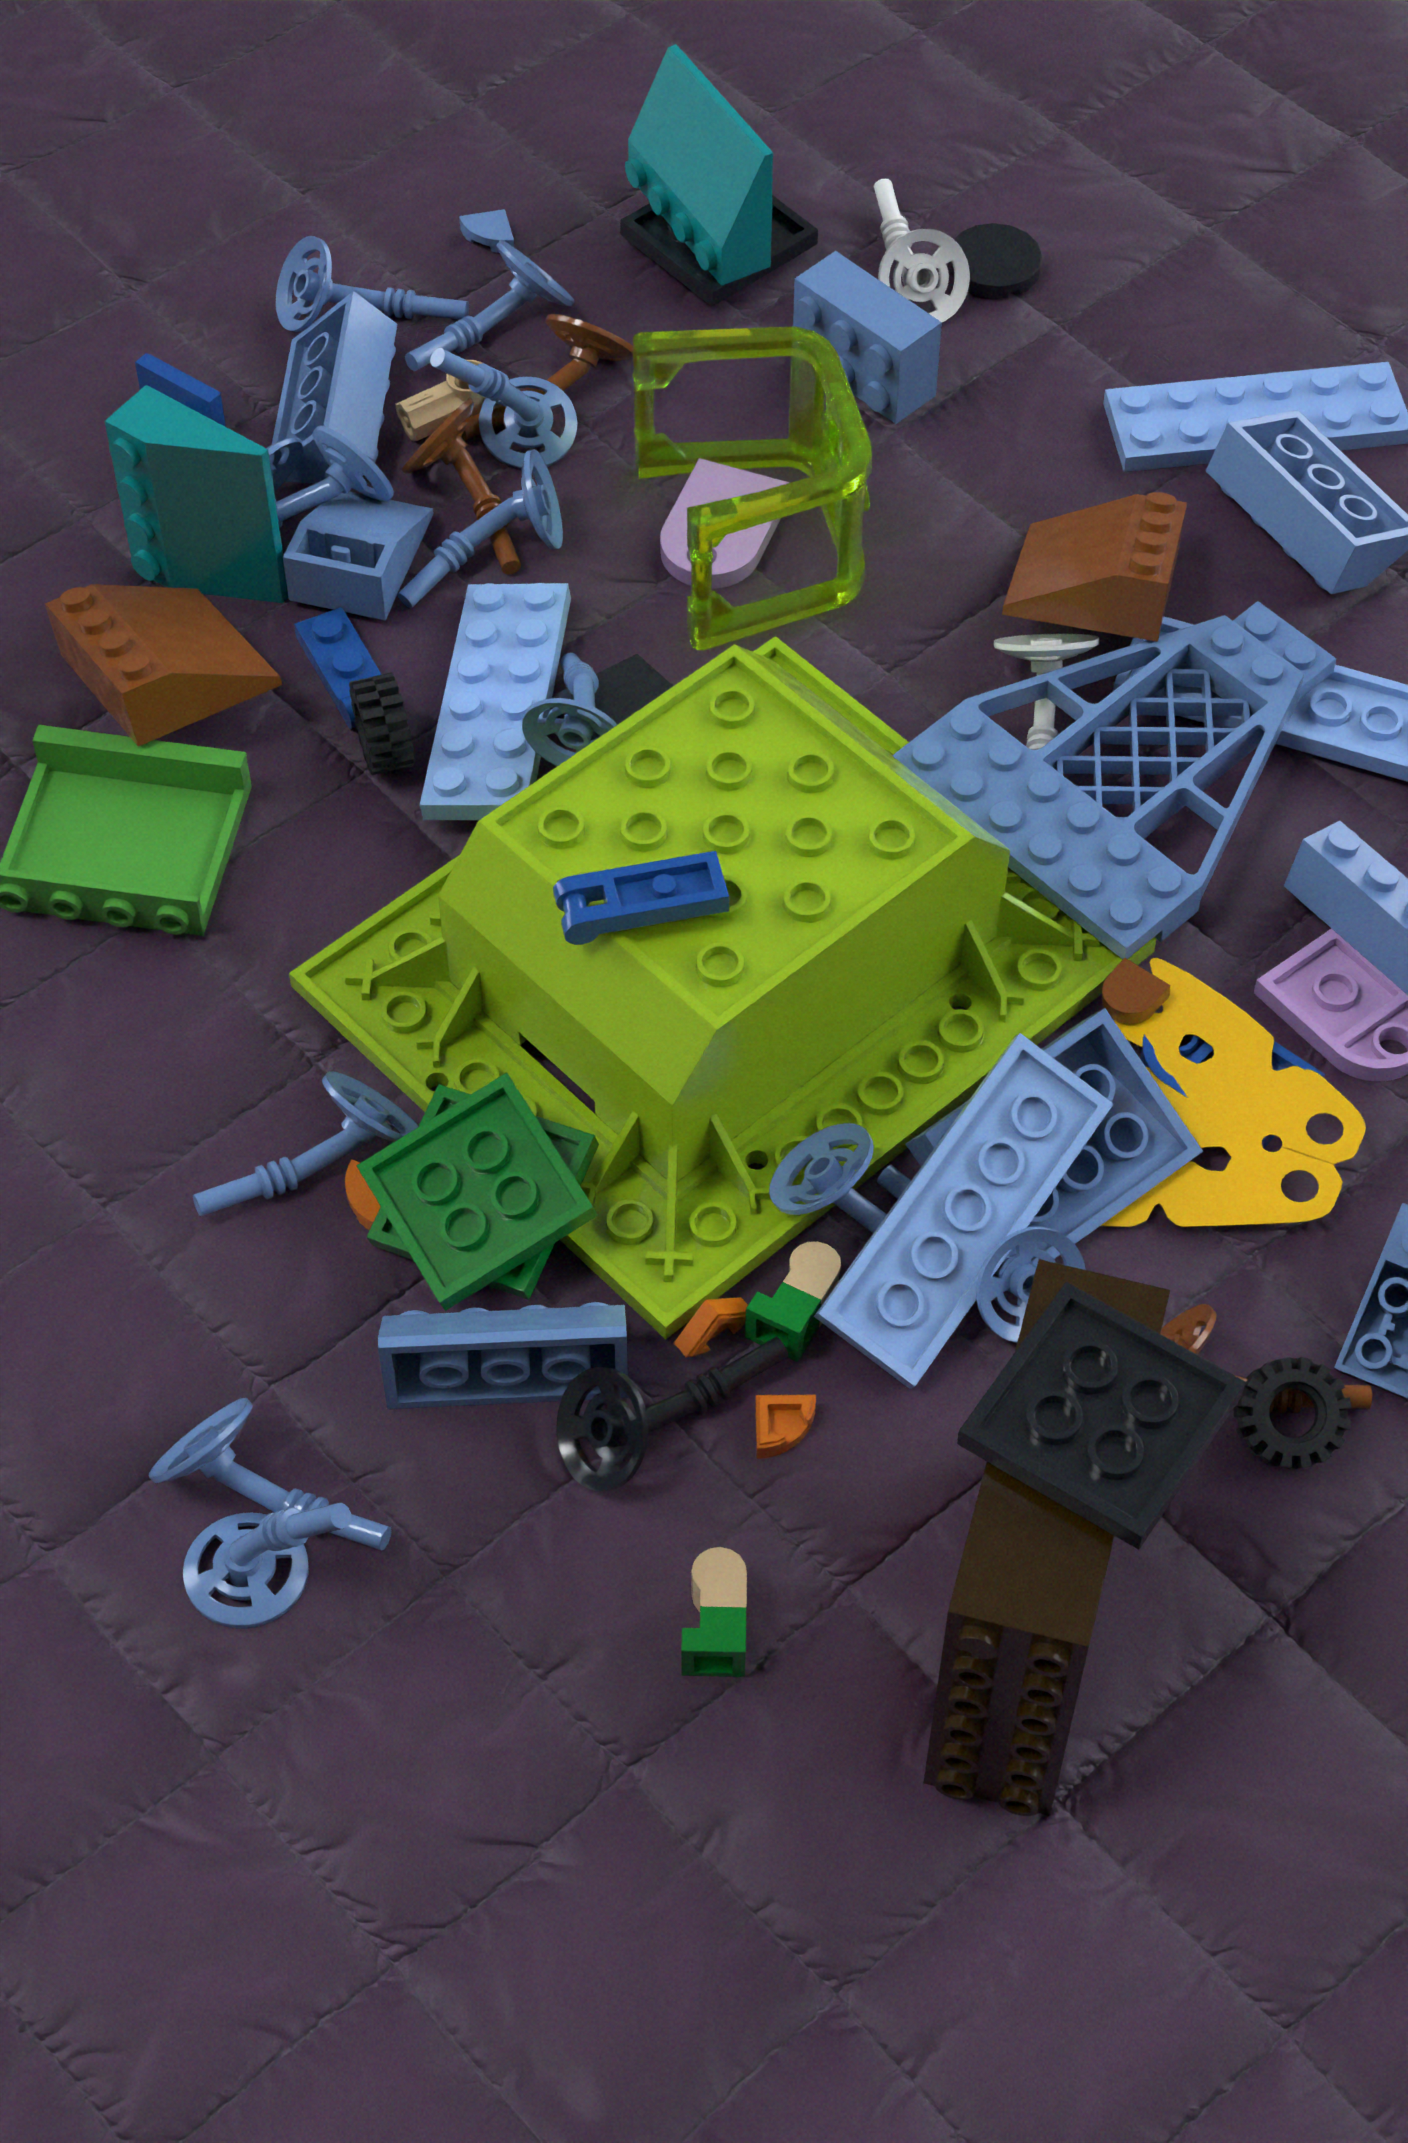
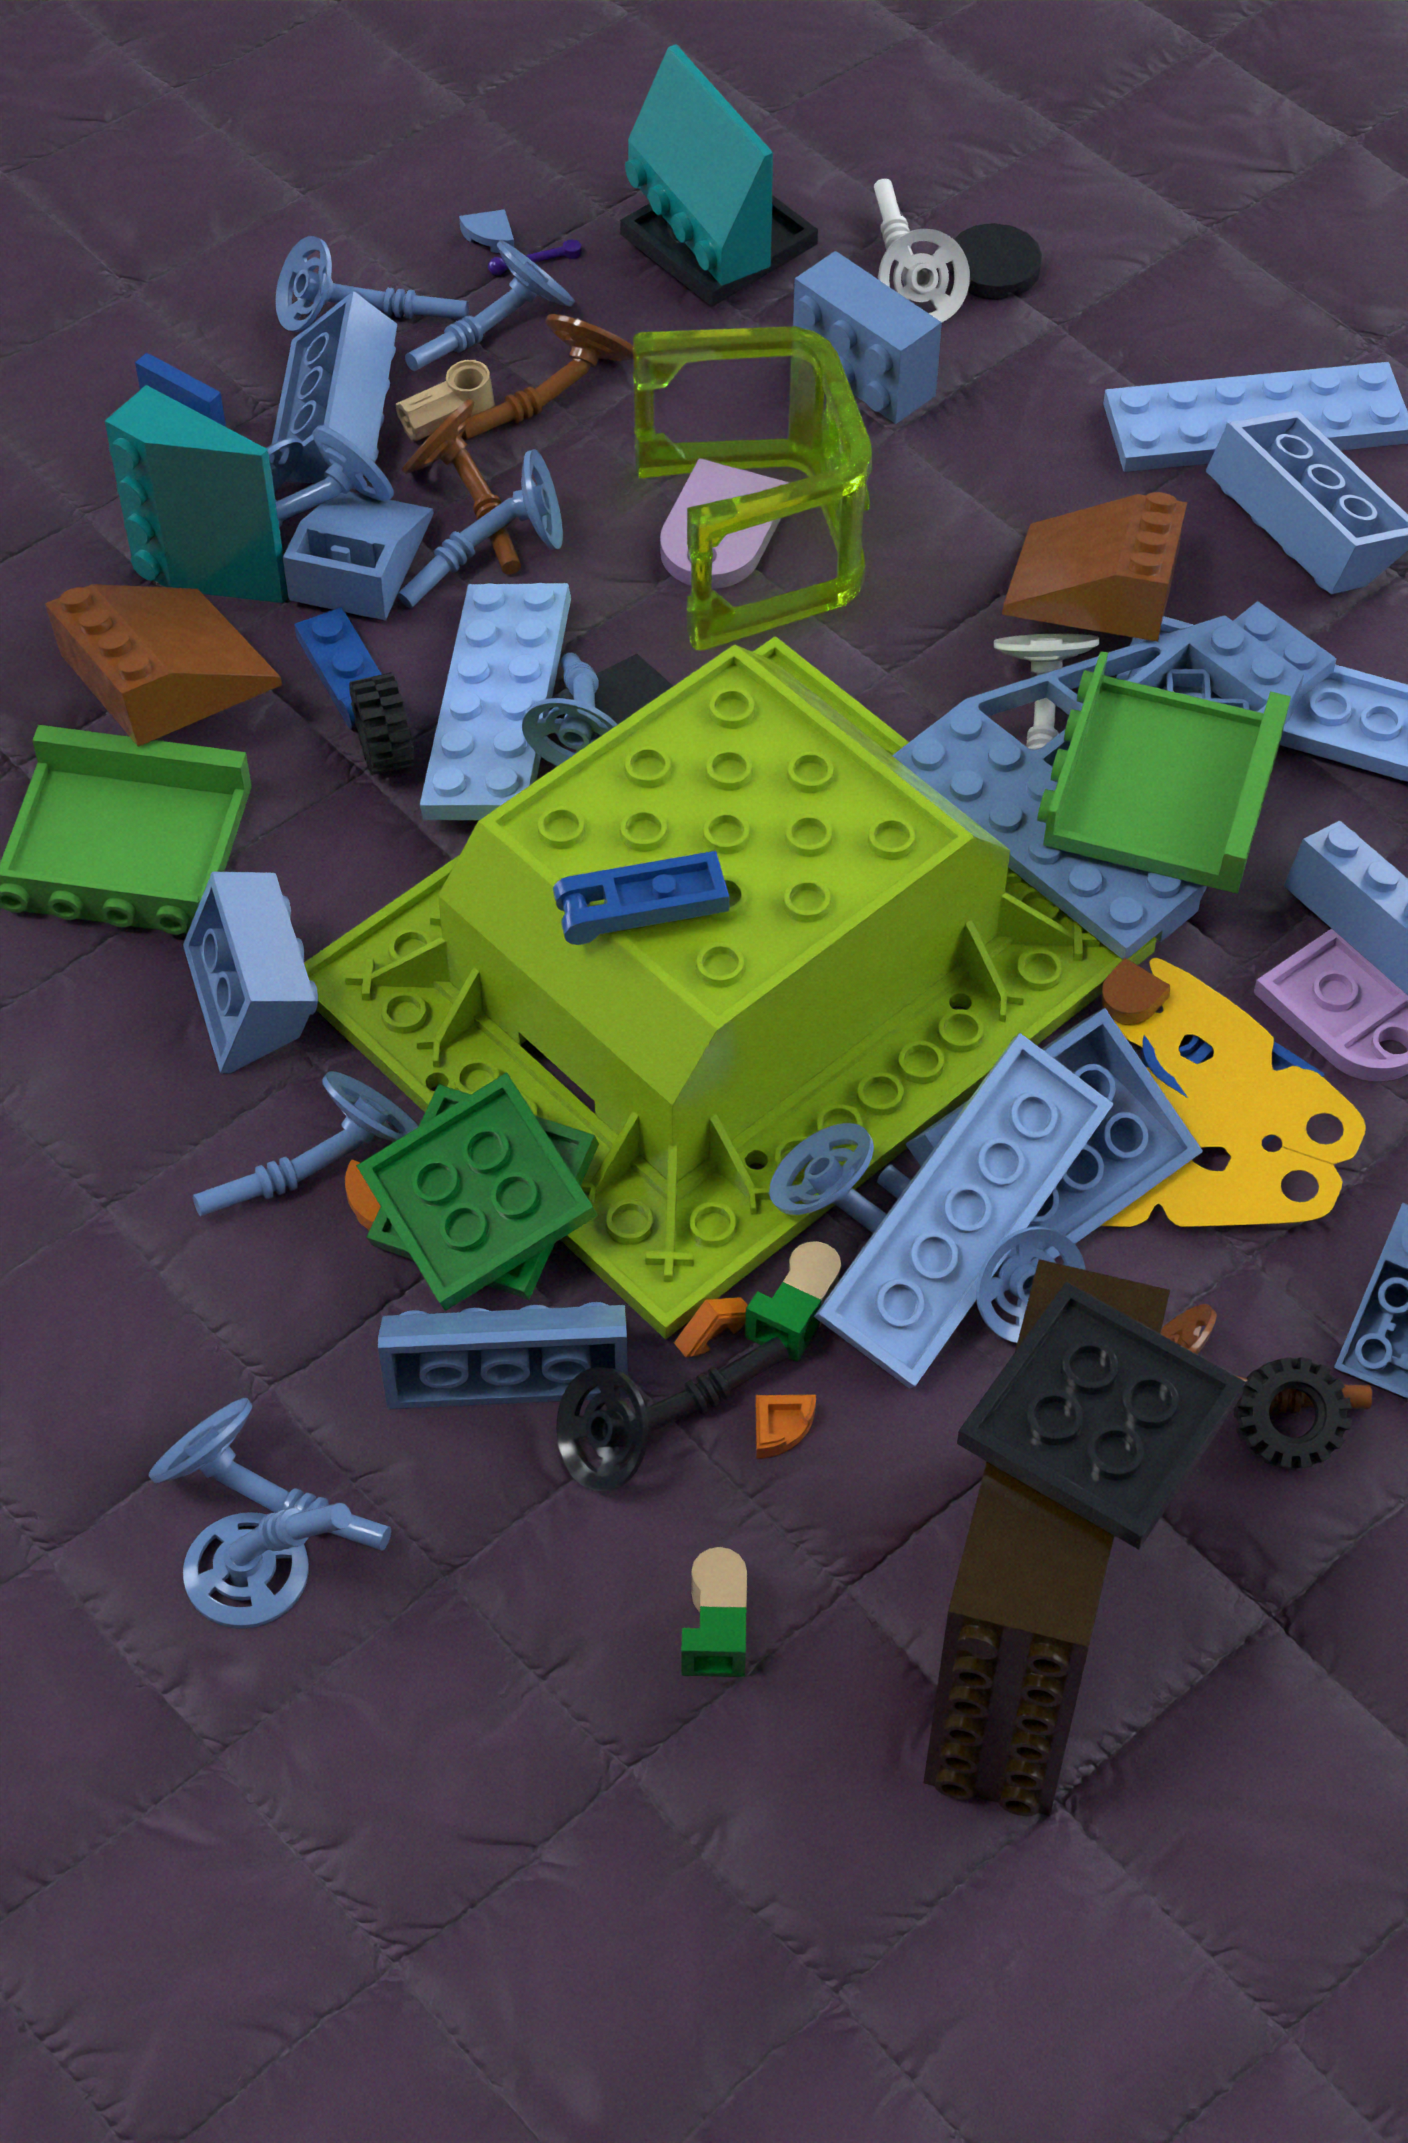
medium blue dish [430,348,577,470] -> none
none -> medium blue slope [183,872,318,1073]
none -> dark purple hinge [488,239,581,276]
none -> bright green panel [1037,651,1291,894]

